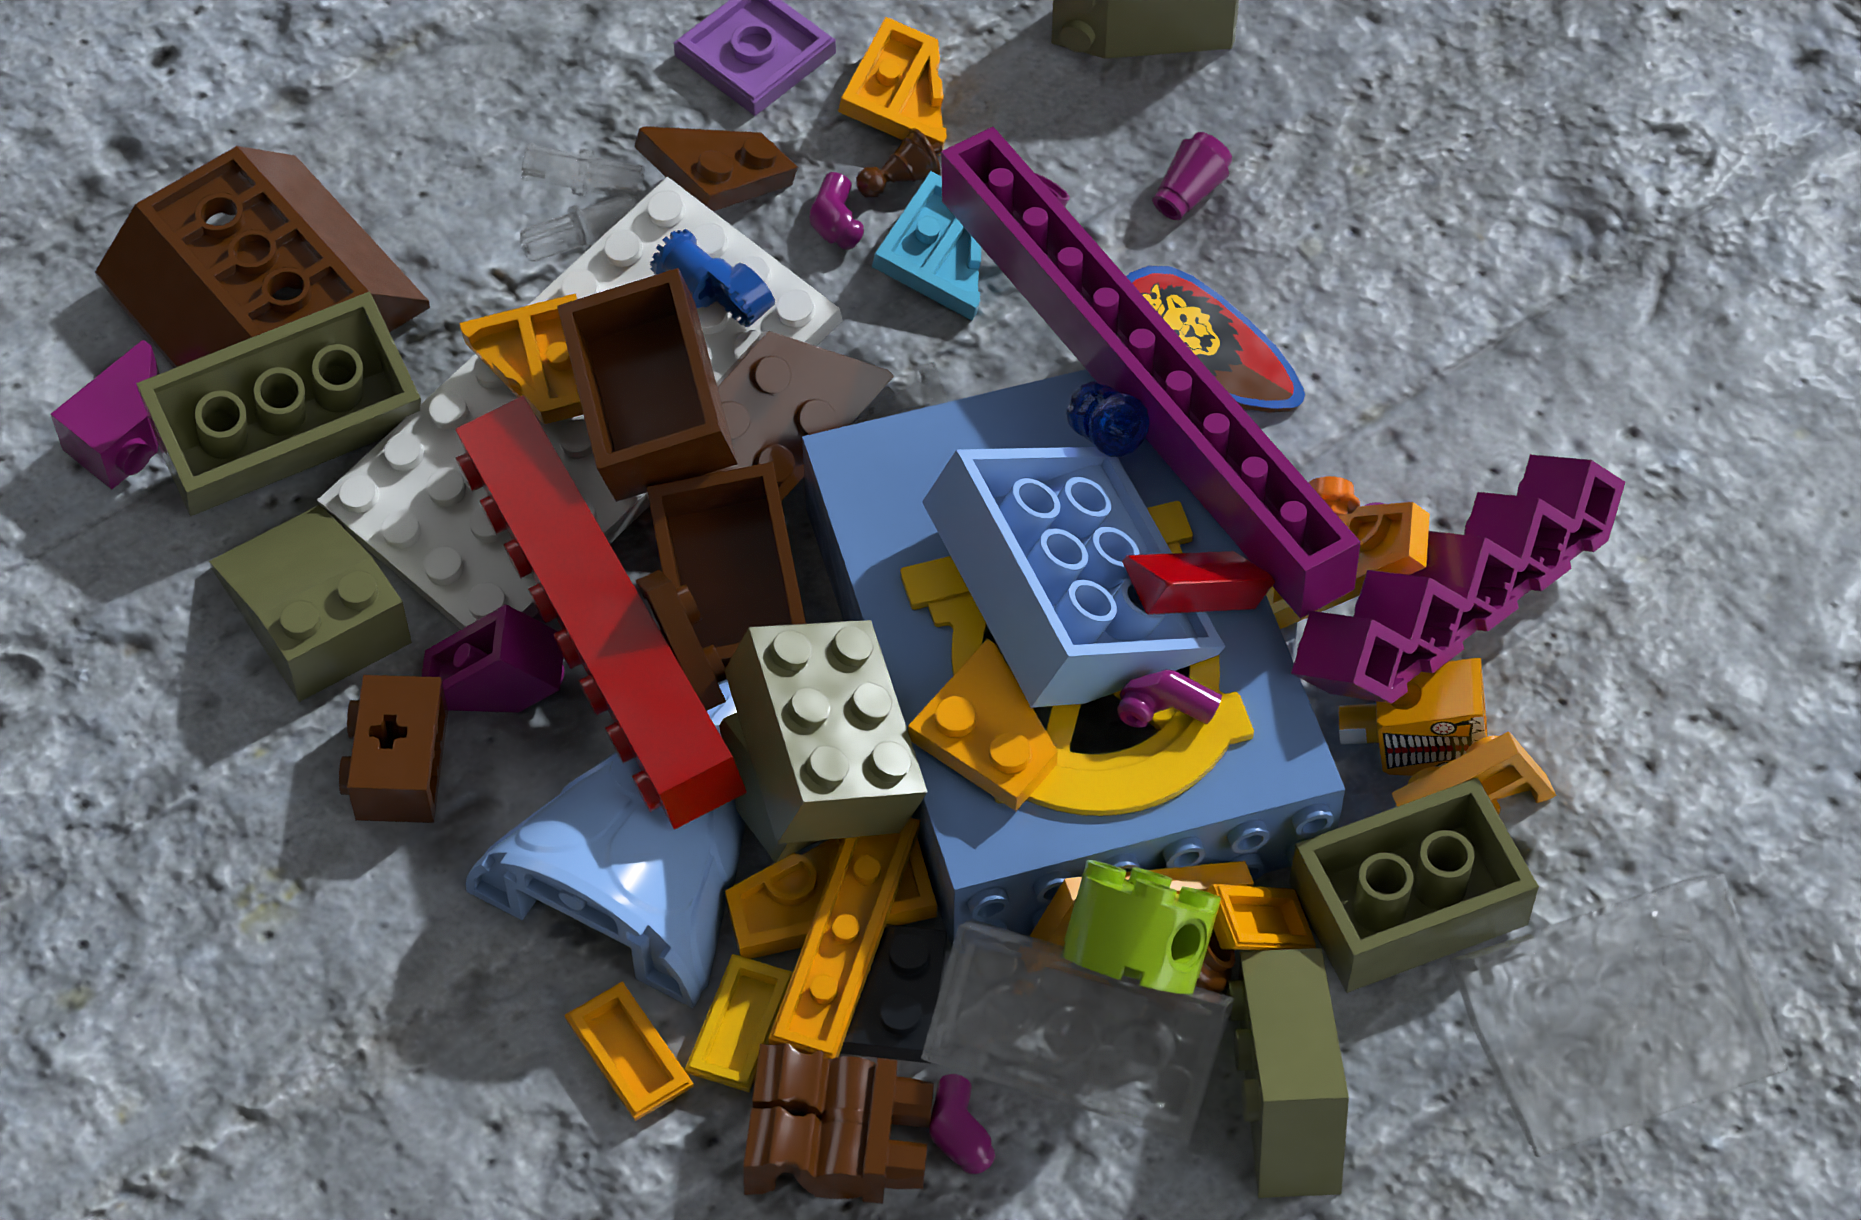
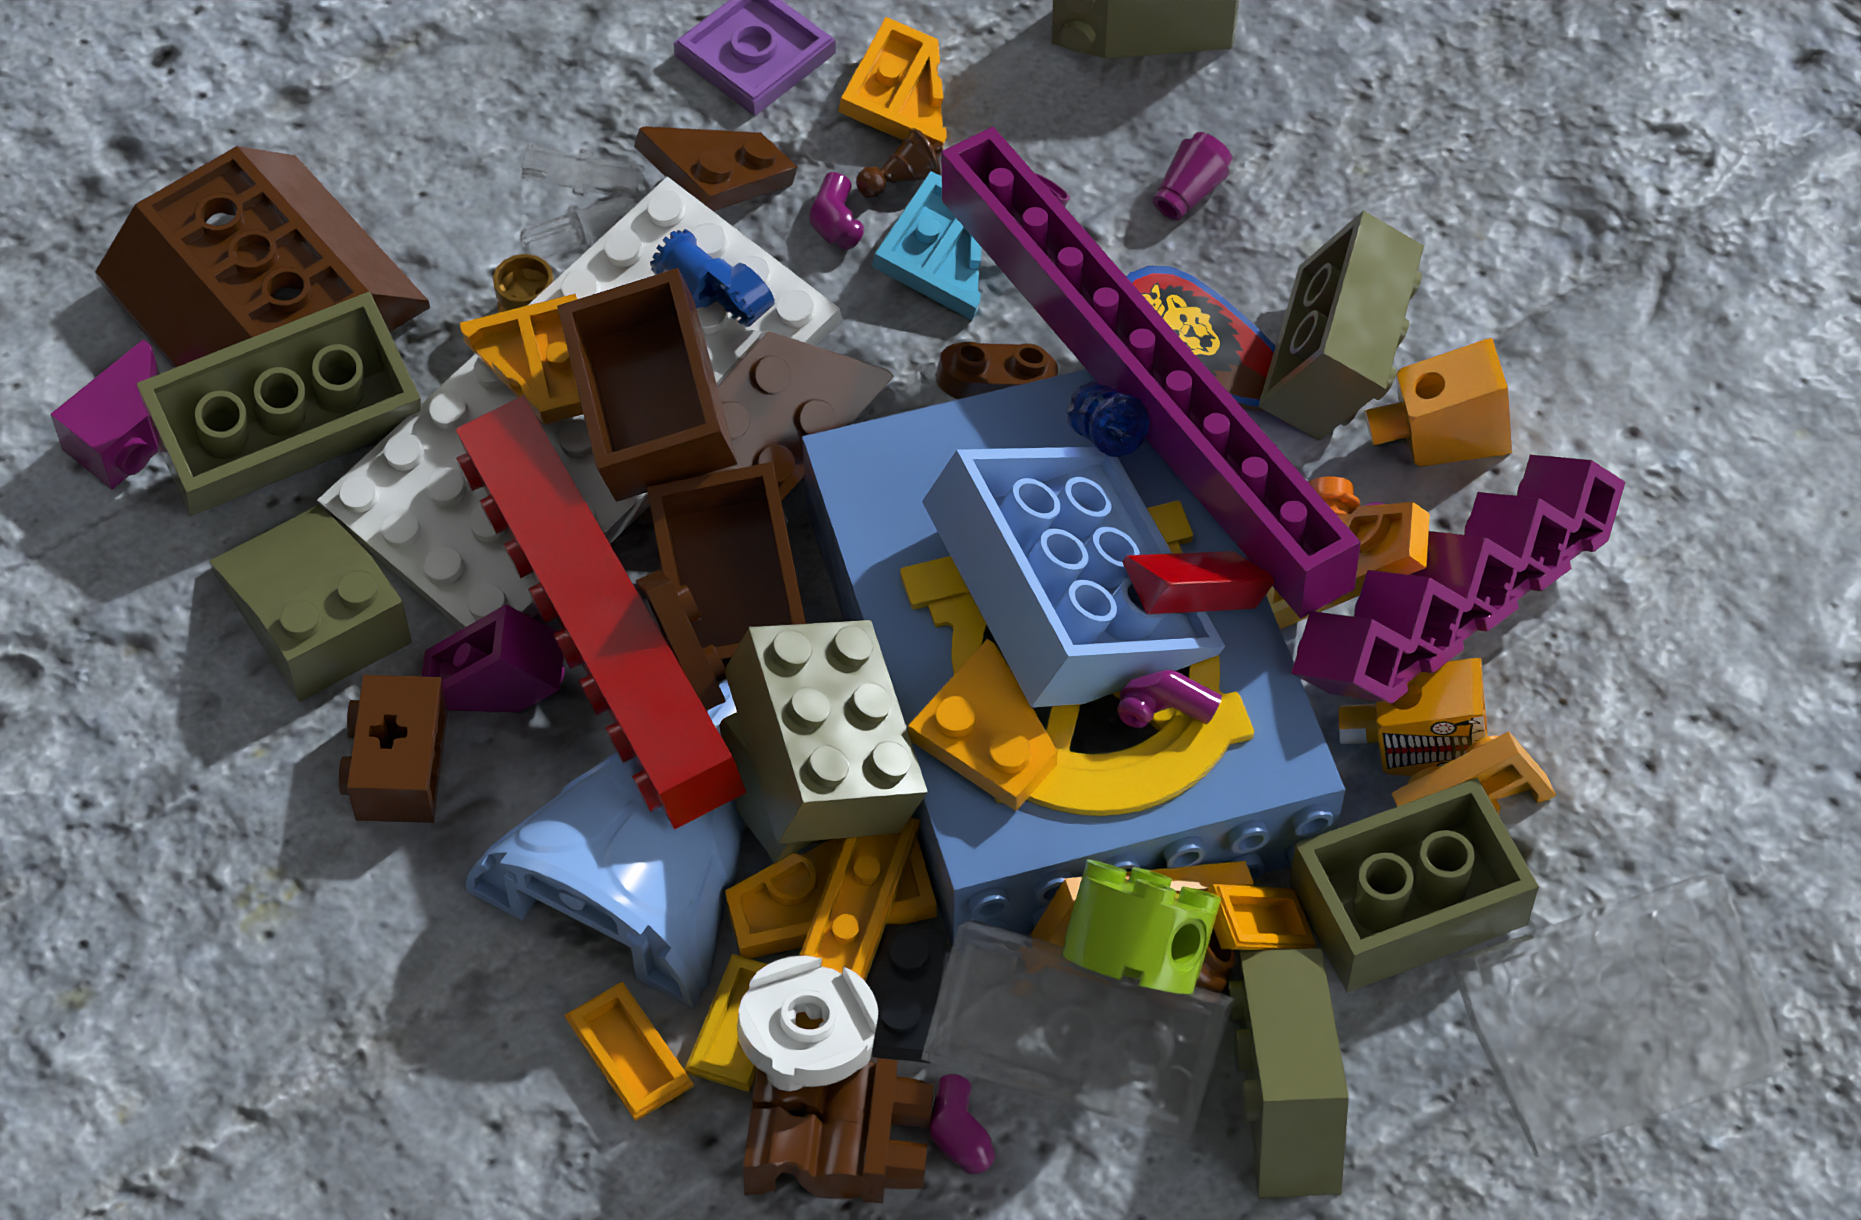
none -> pearl gold wheel [493,254,554,313]
none -> white plate [737,956,878,1091]
none -> reddish brown plate [935,341,1058,399]
none -> olive brick [1258,210,1424,441]
none -> light orange torso [1364,338,1512,467]

